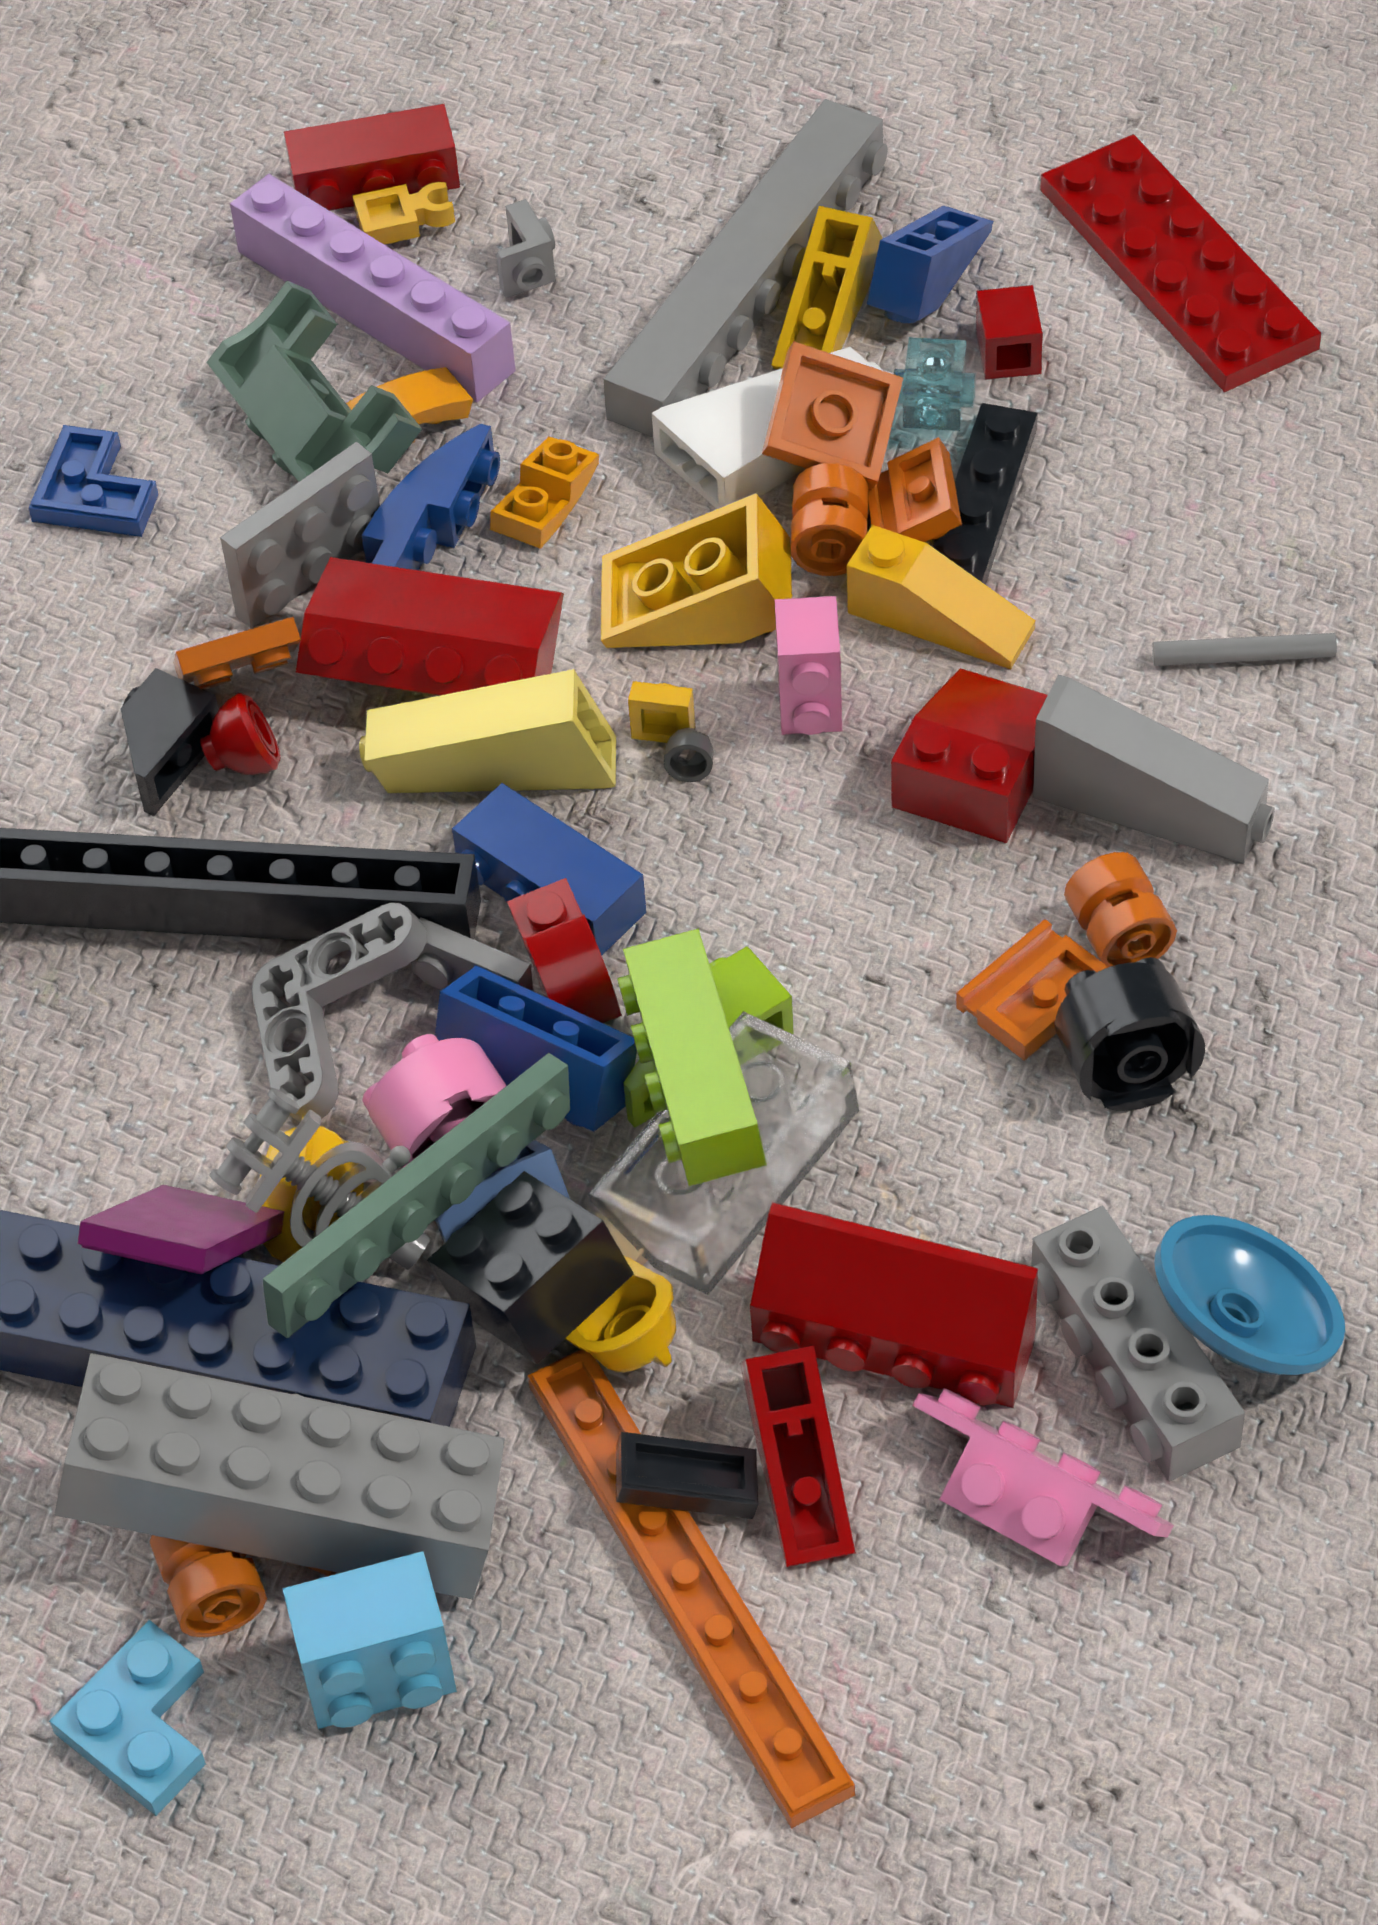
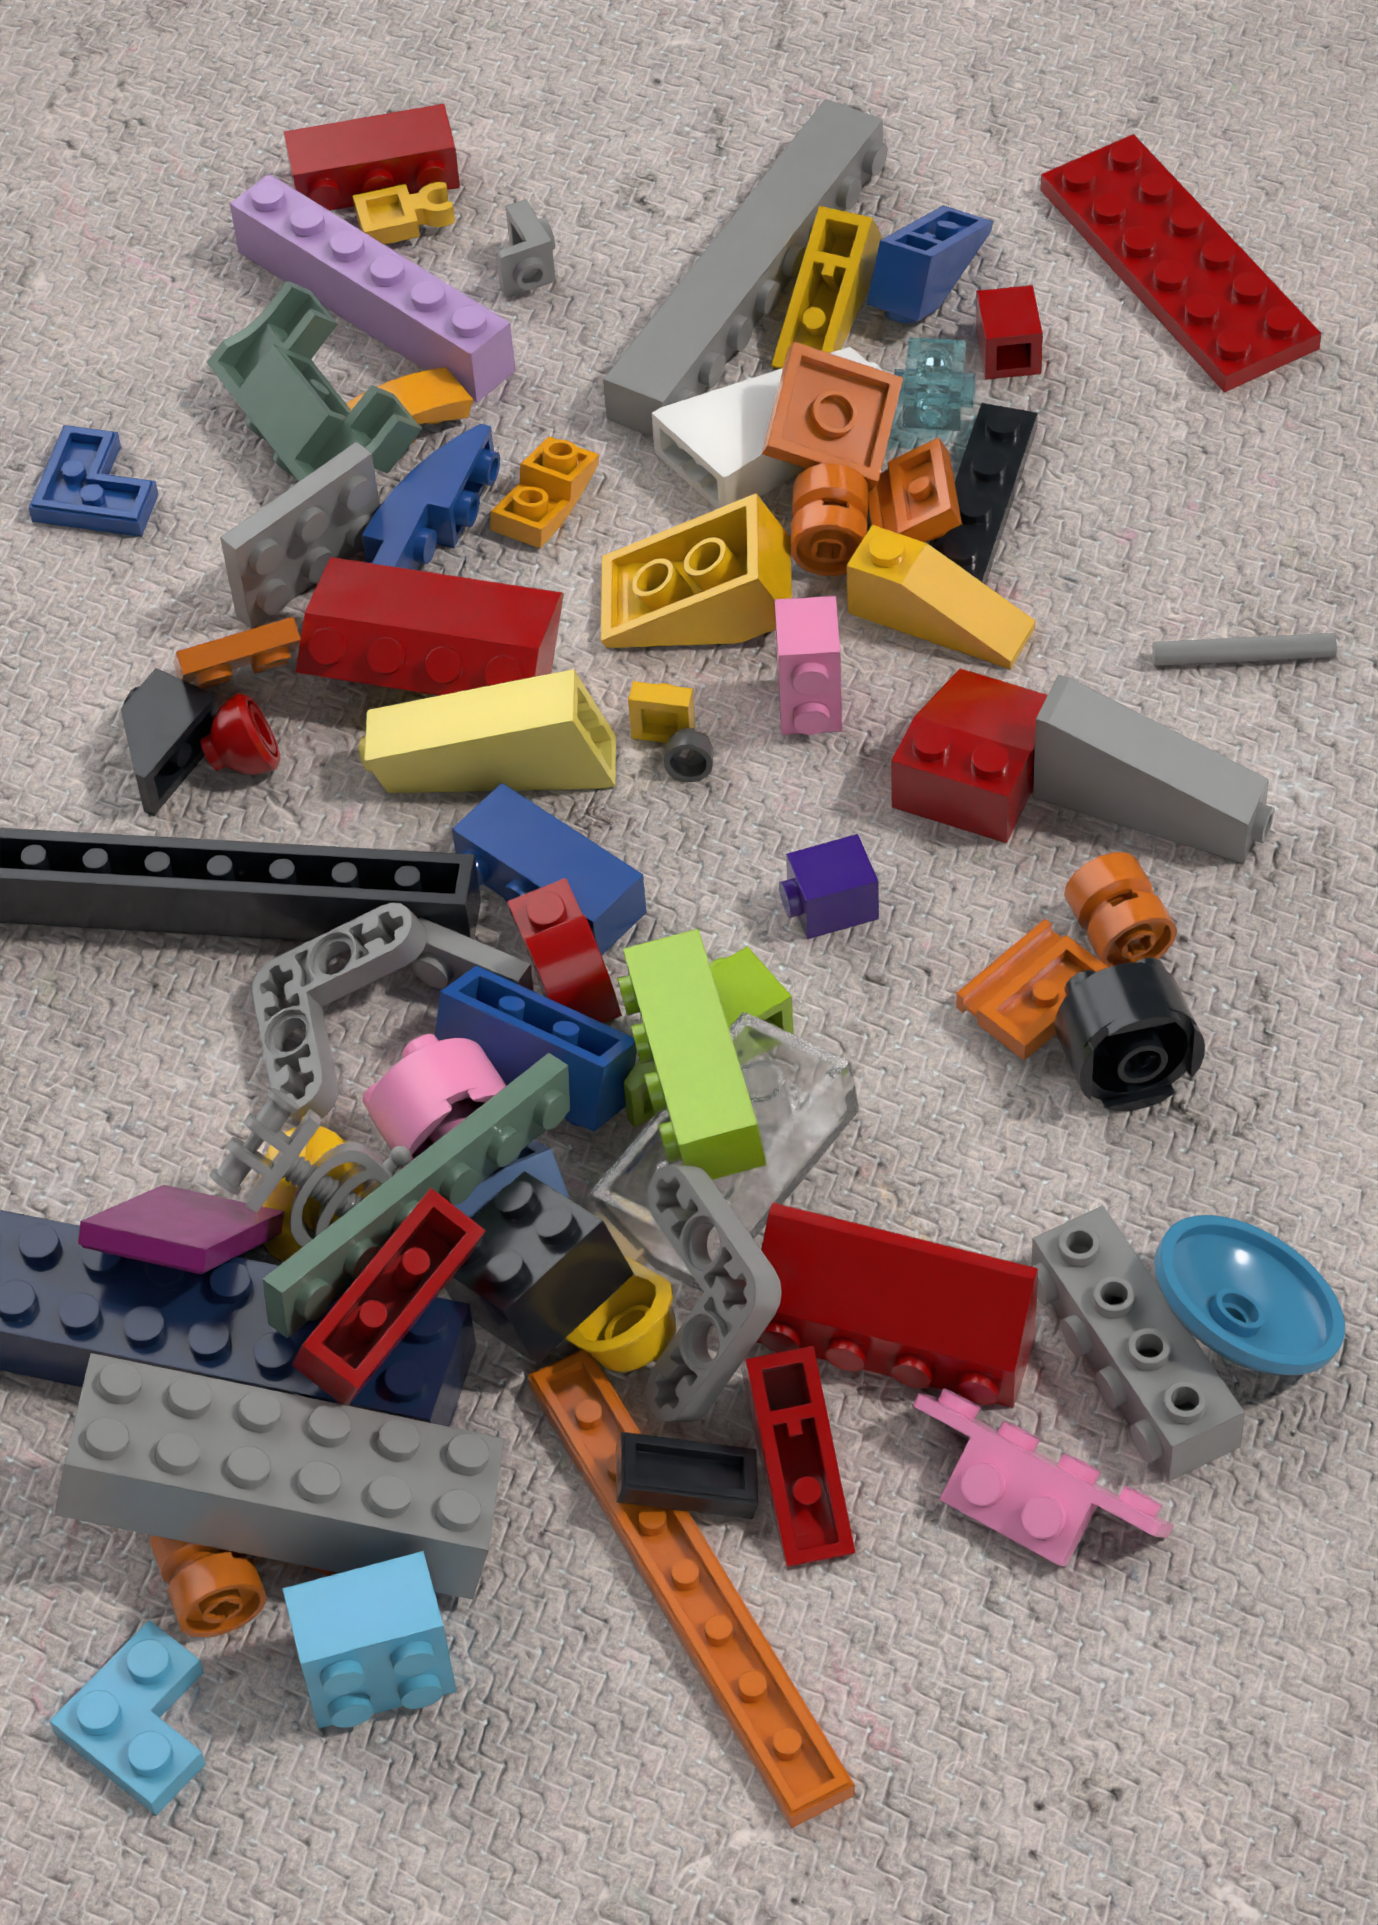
none -> red brick [292,1188,486,1406]
none -> light grey beam [646,1165,782,1422]
none -> dark purple brick [779,834,879,939]

